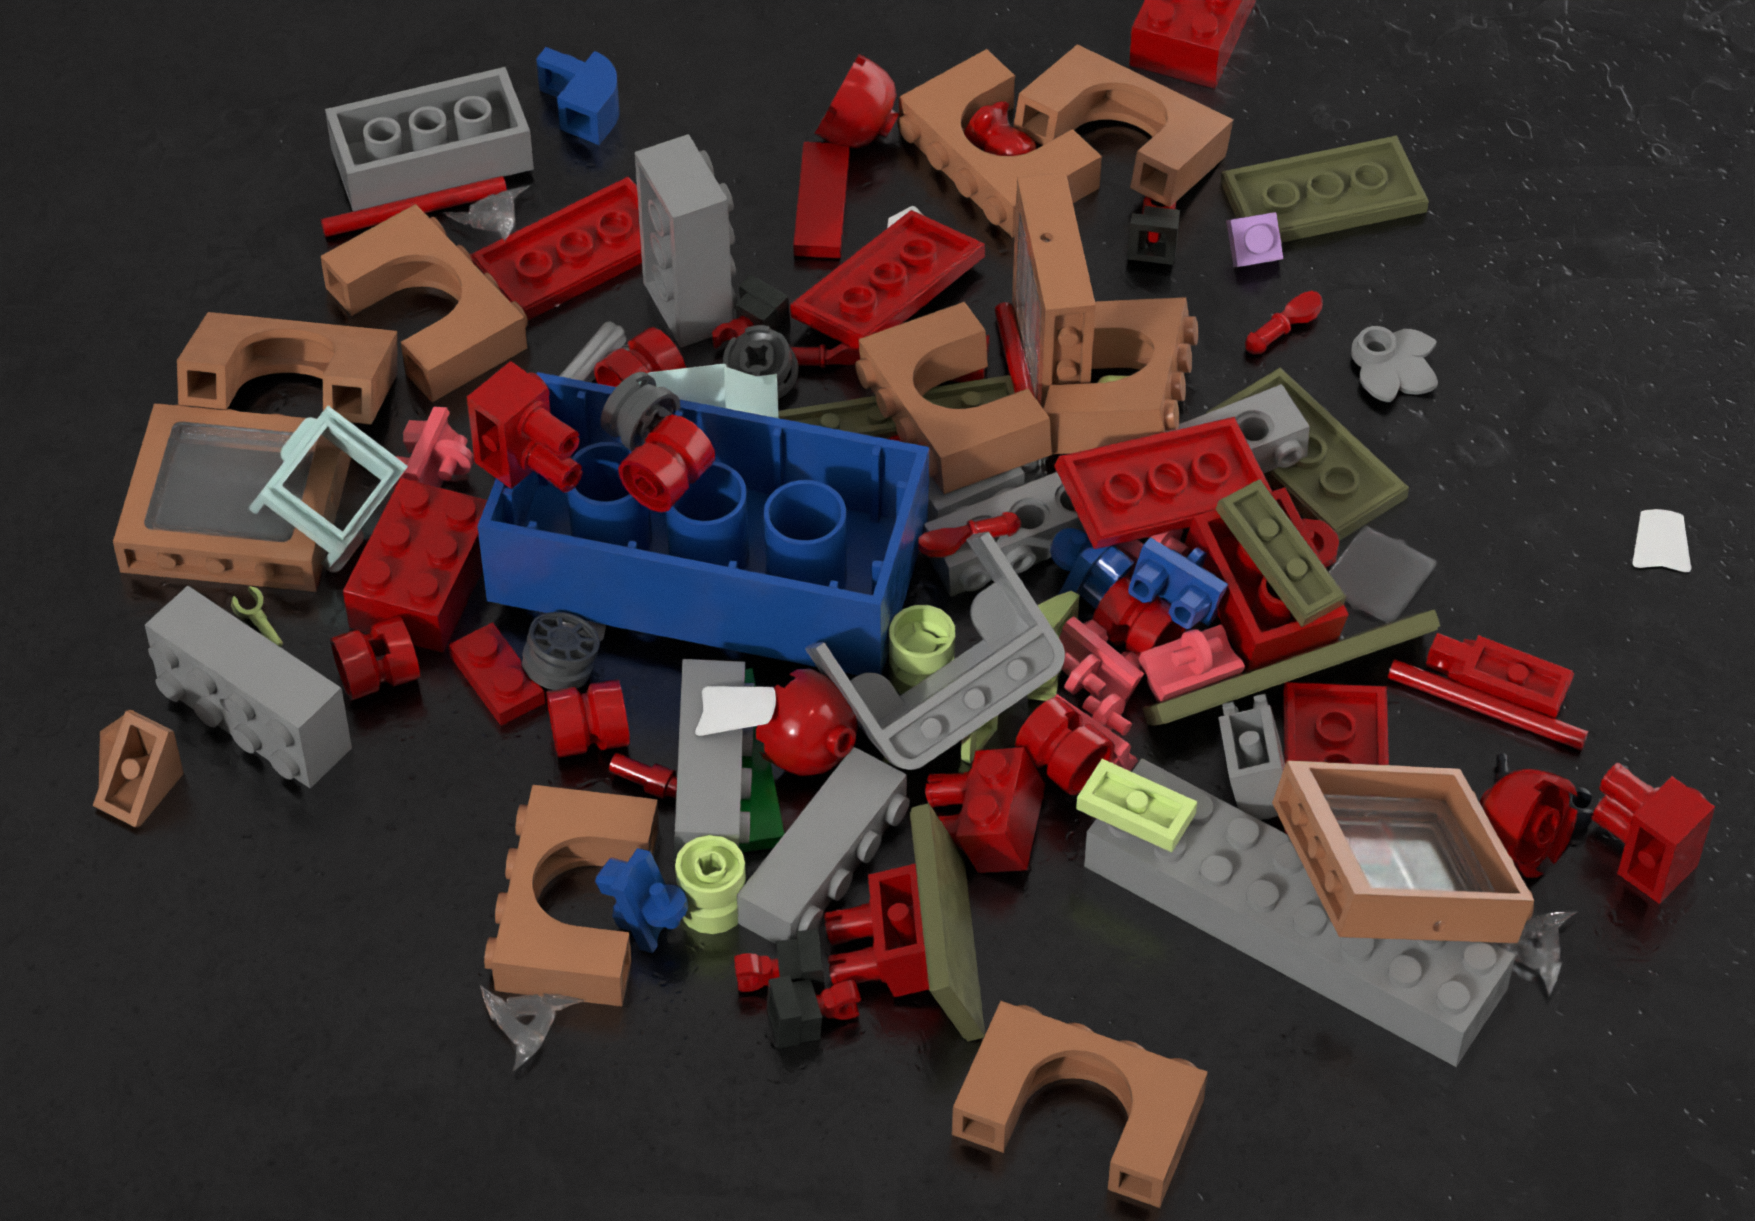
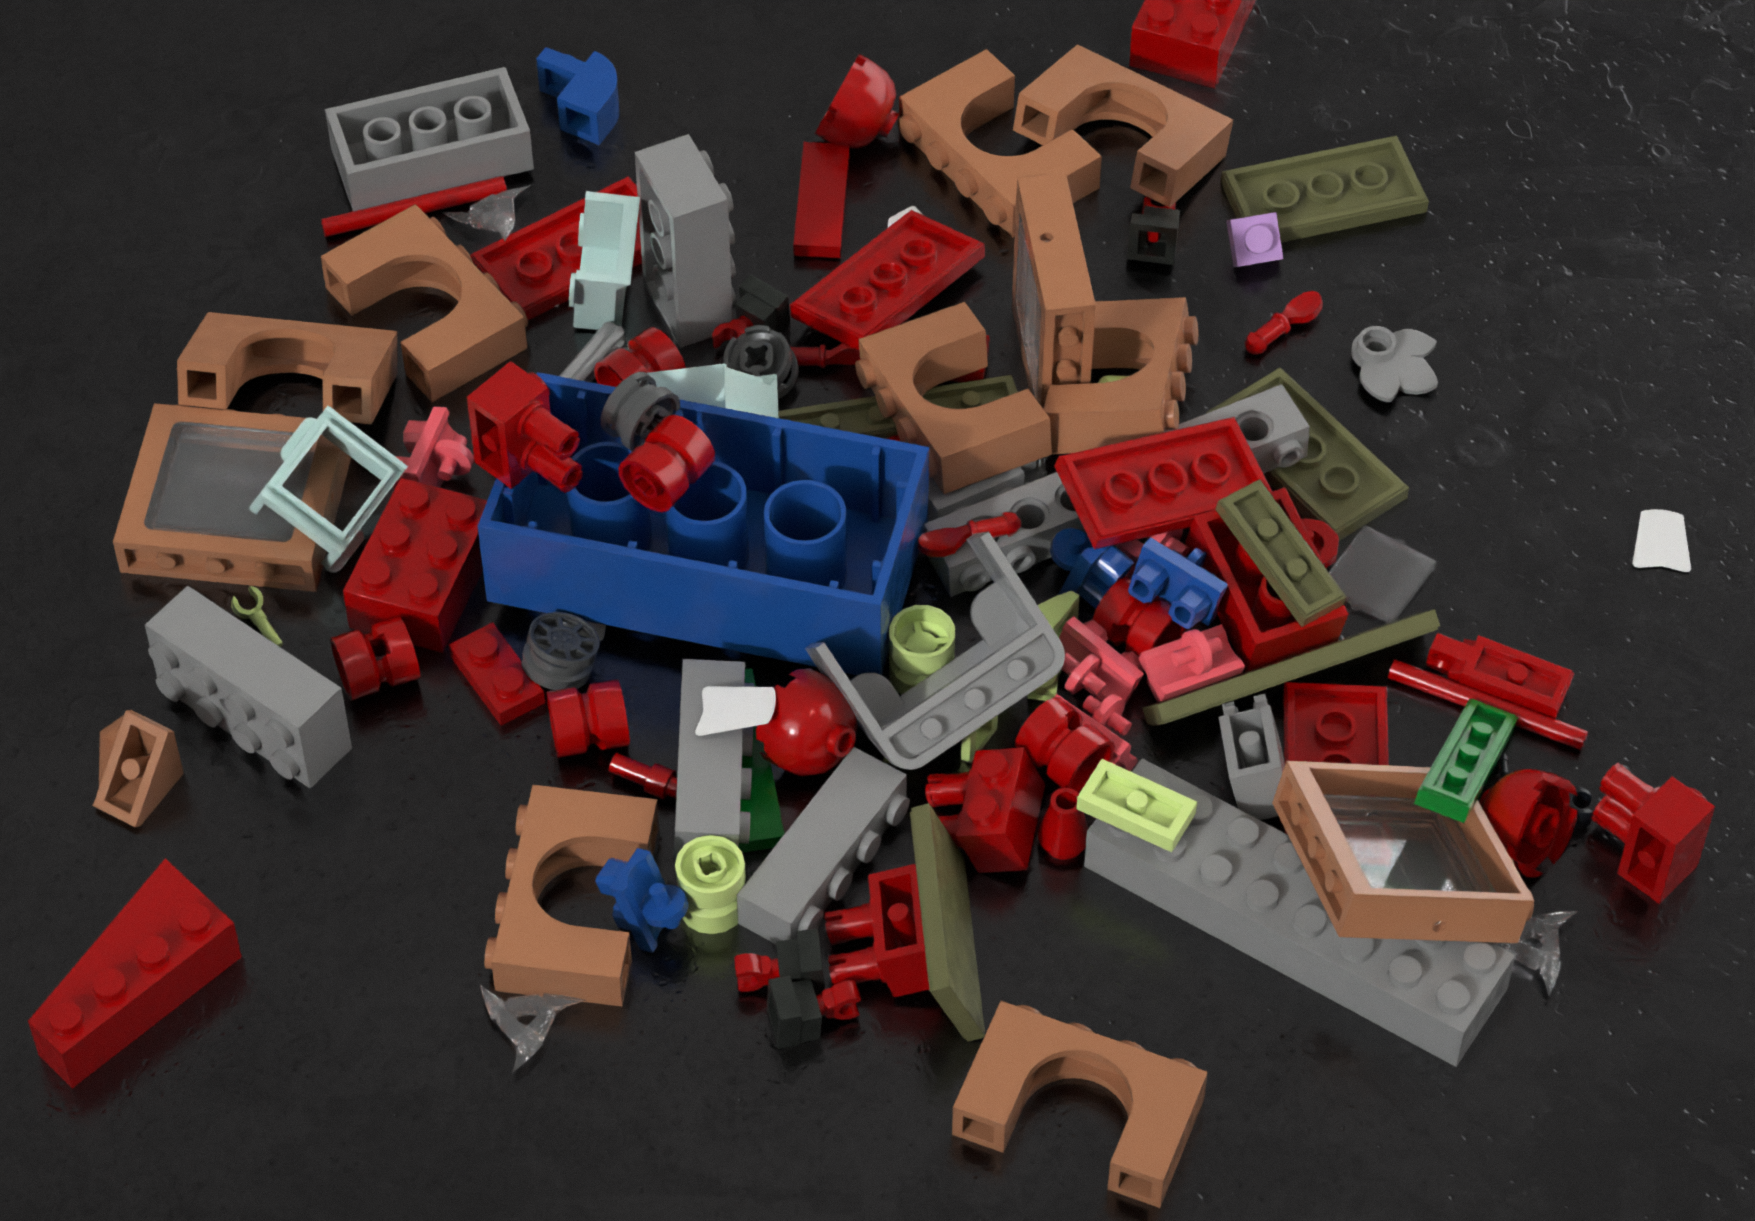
red animal [964,101,1037,156] -> none
red bar [995,302,1036,399] -> none
none -> red wedge [28,858,242,1089]
none -> light aqua piece [569,191,640,330]
none -> red cone [1038,788,1089,860]
none -> green tile [1414,699,1518,823]

